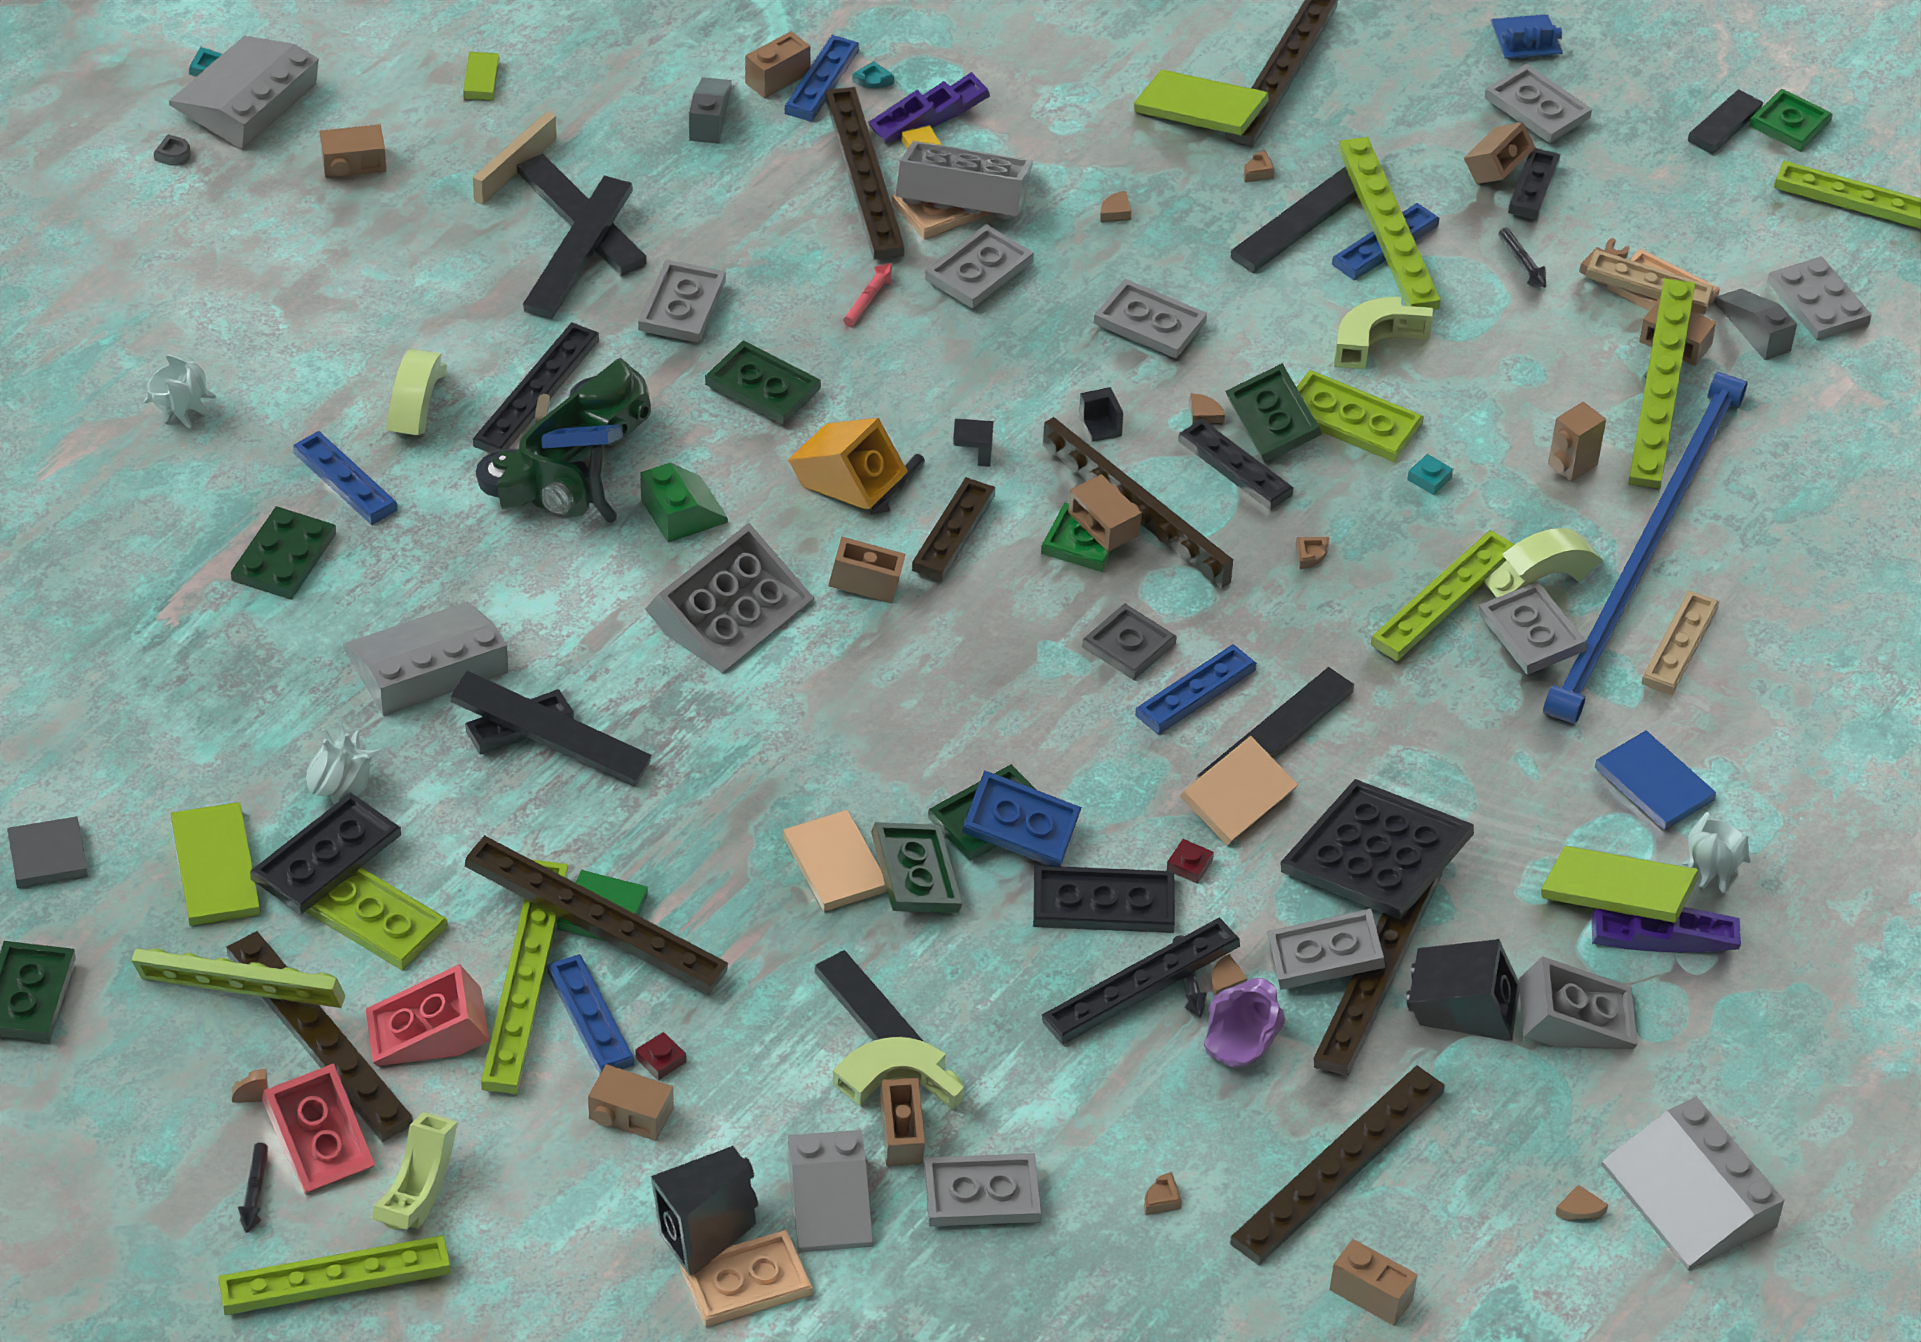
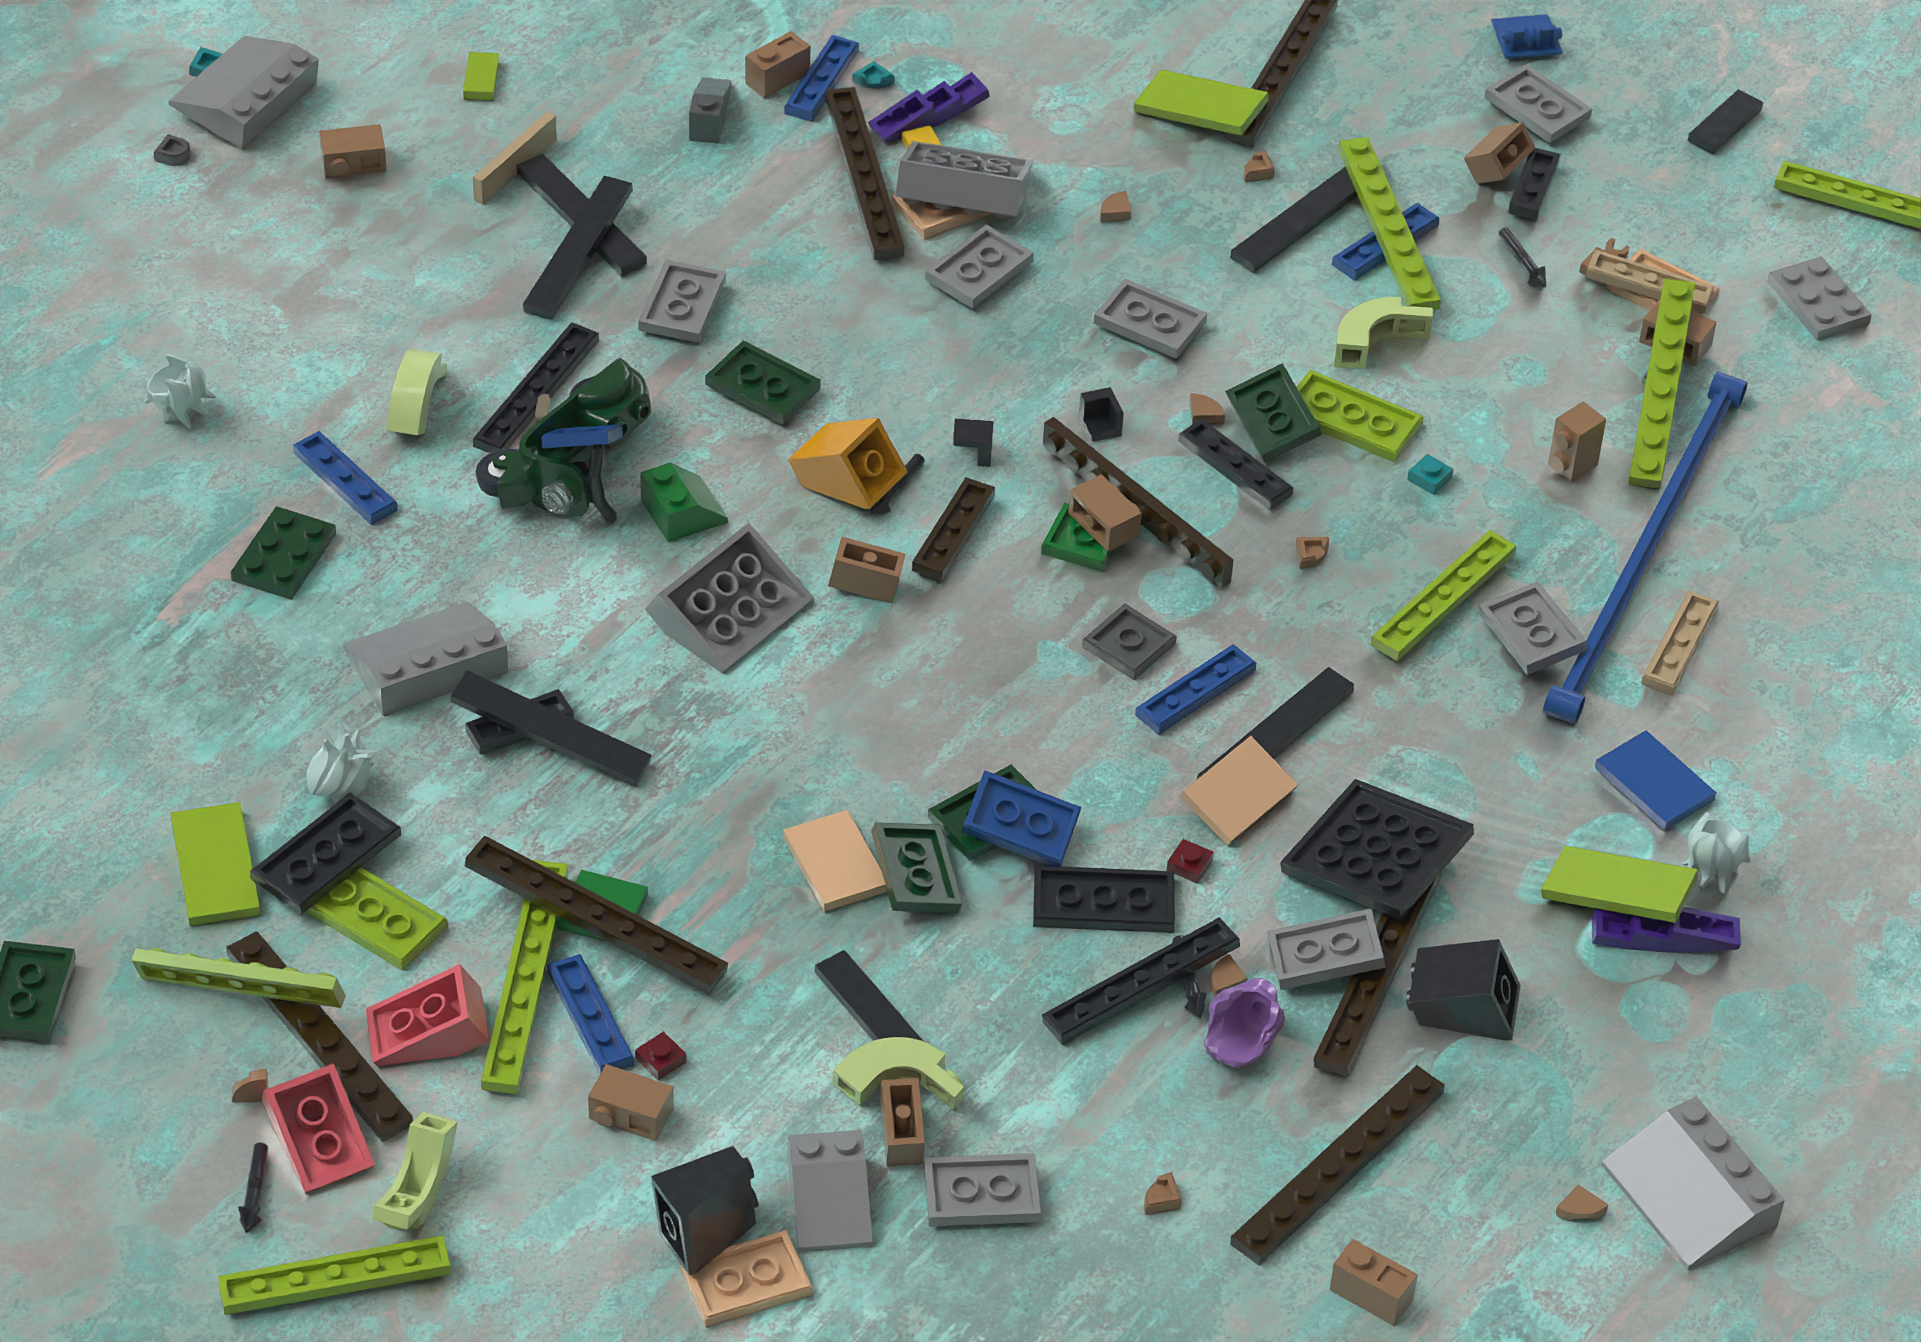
dark grey tile [7,816,88,888] -> none
coral piece [843,263,892,327] -> none
yellowish green arch [1484,528,1603,598] -> none
light grey slope [1519,956,1638,1049] -> none
dark grey slope [1714,288,1797,360] -> none
green tile [1749,88,1833,152] -> none

